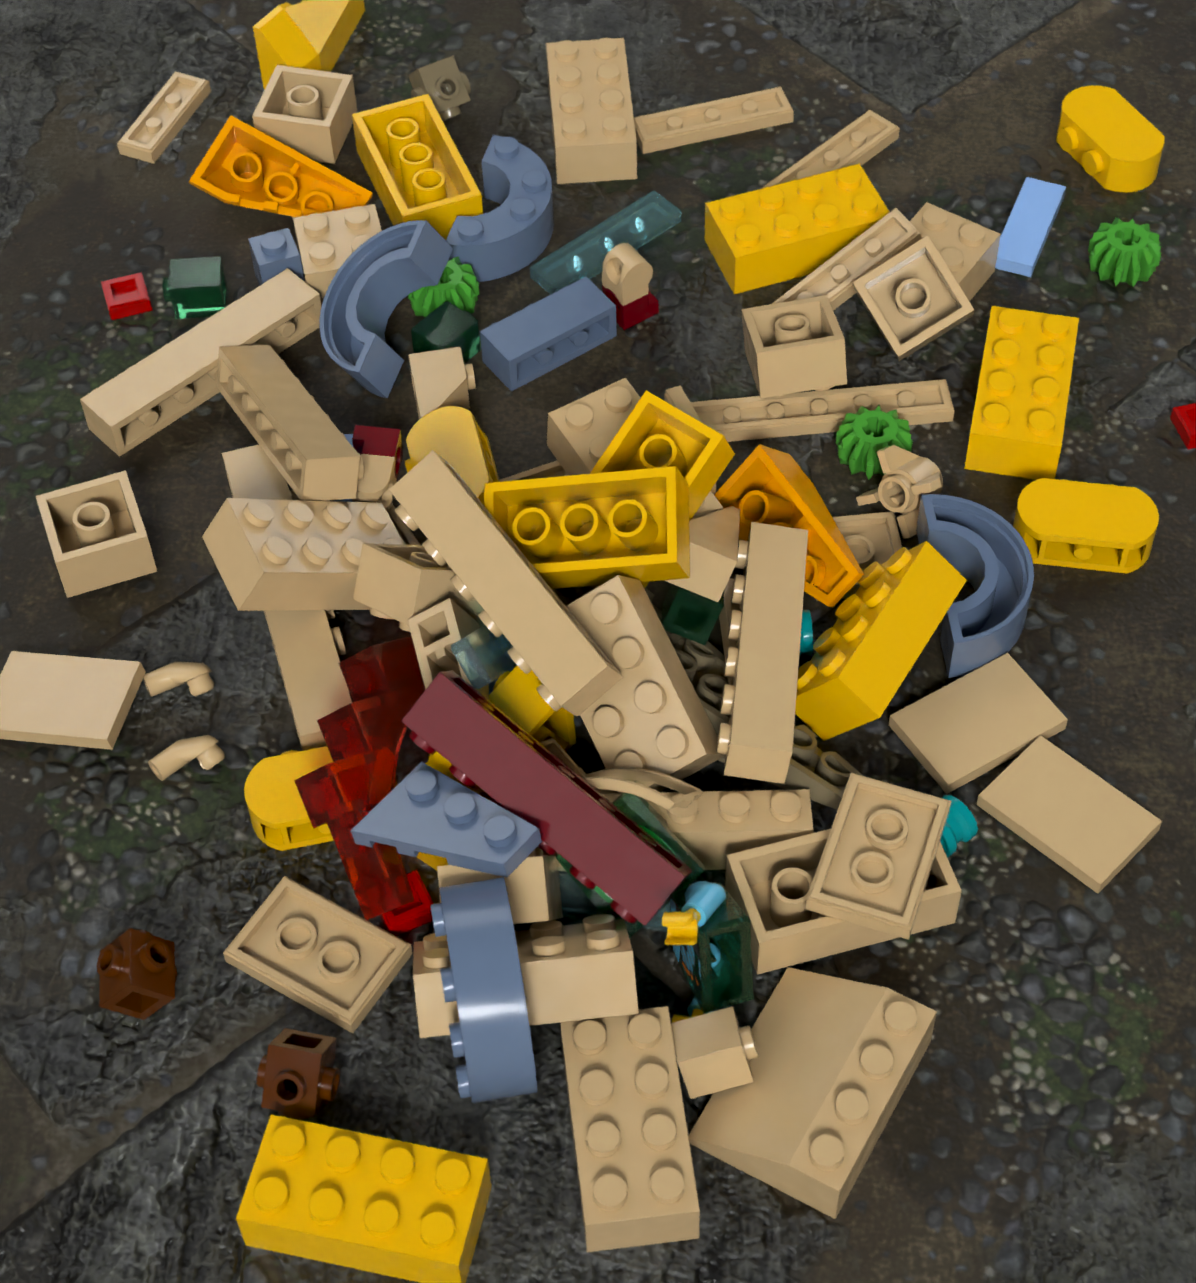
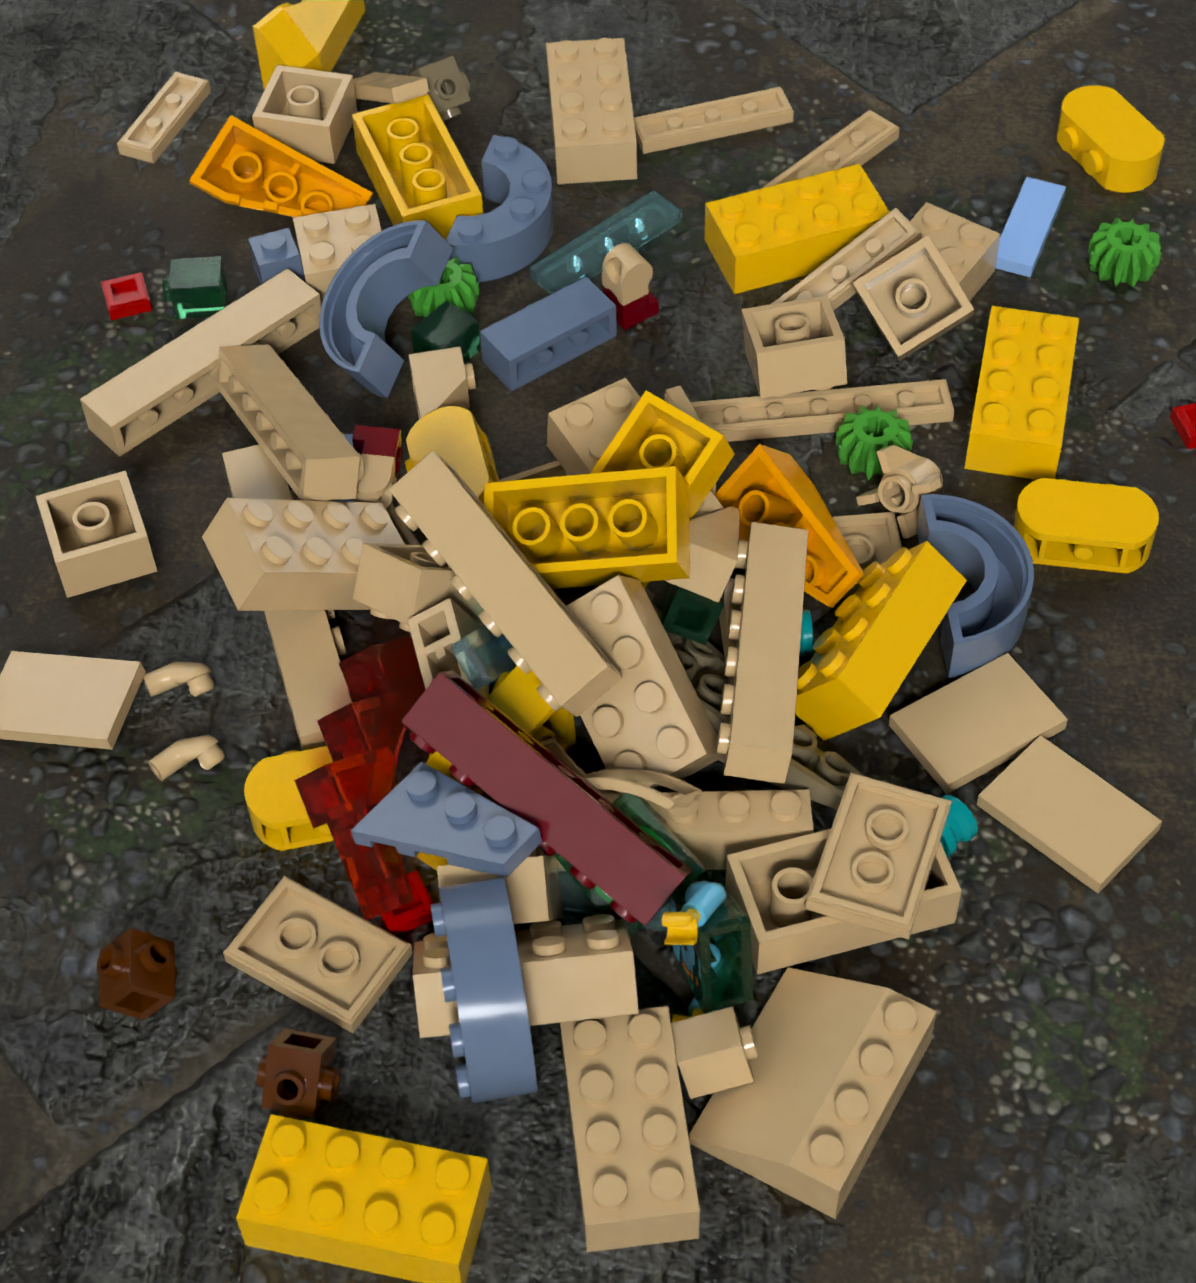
none -> tan tile [353,72,430,104]

